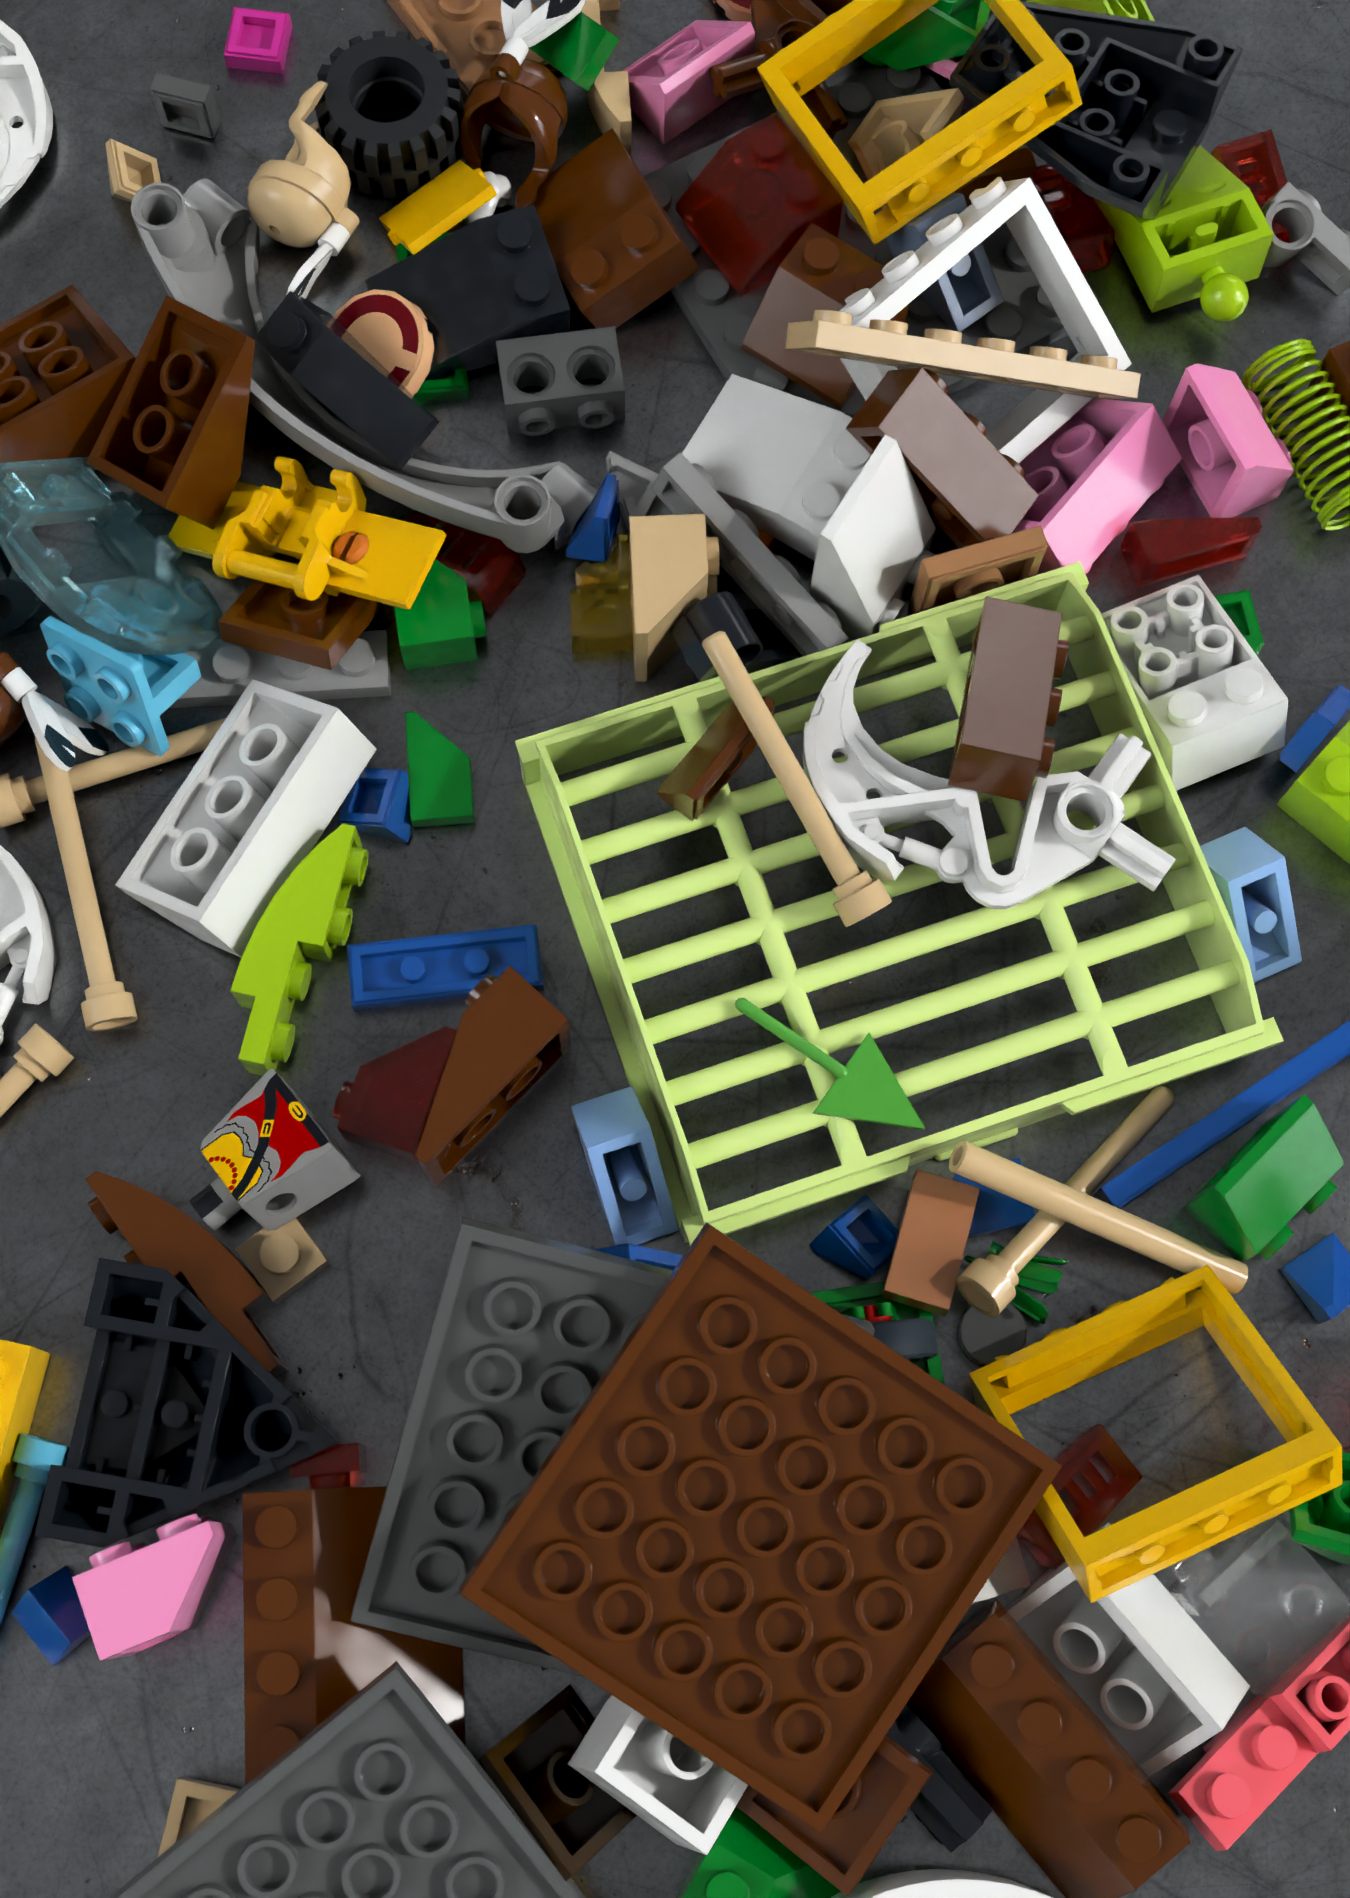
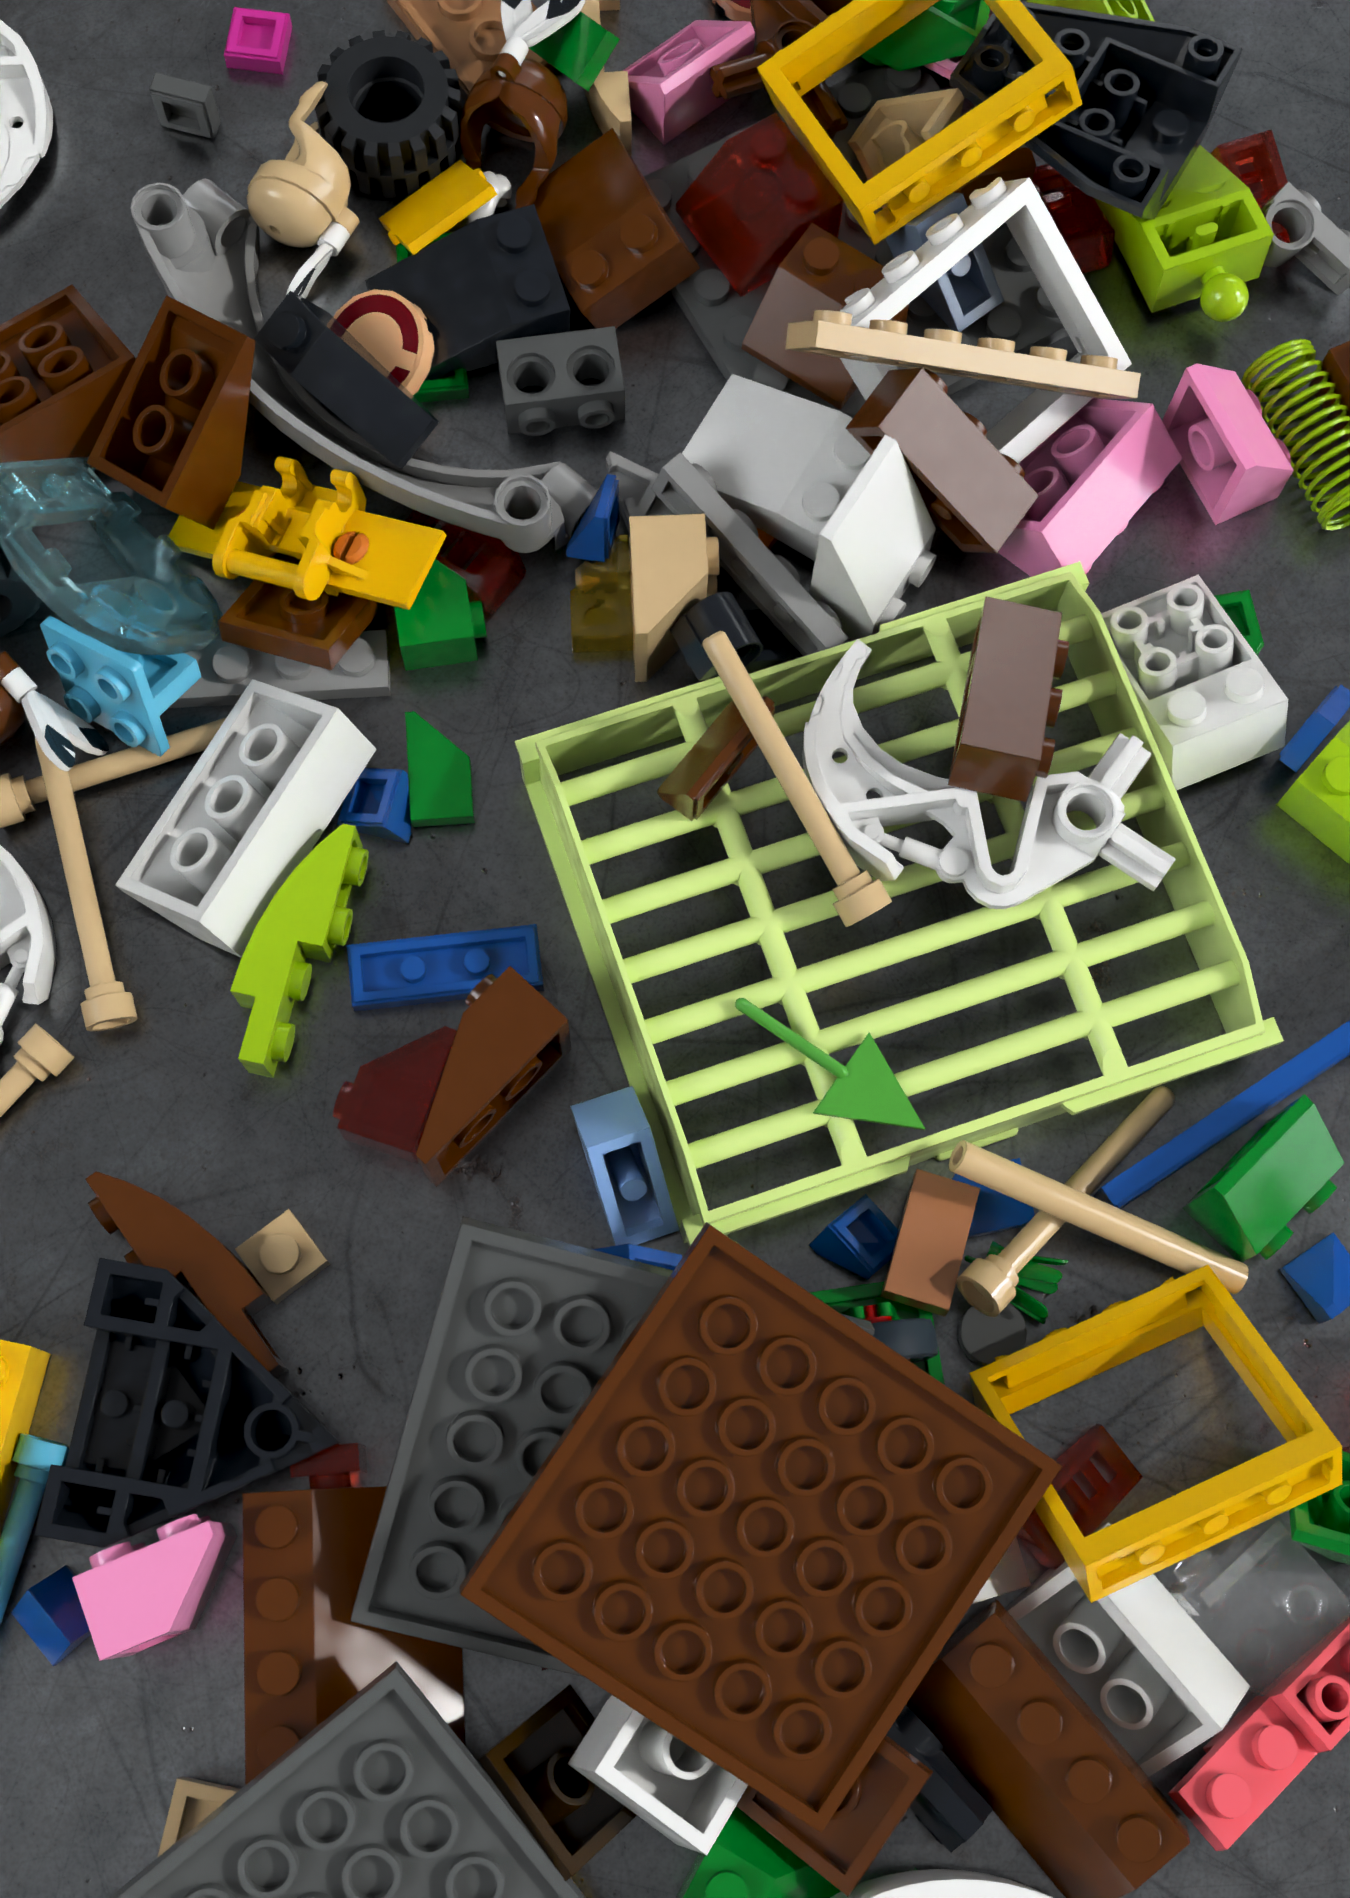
tan slope [105,139,161,202] -> none
torso [190,1068,361,1231] -> none
medium nougat tile [907,525,1048,615] -> none
clear red slope [1121,517,1263,587] -> none
light blue slope [1200,827,1302,983] -> none

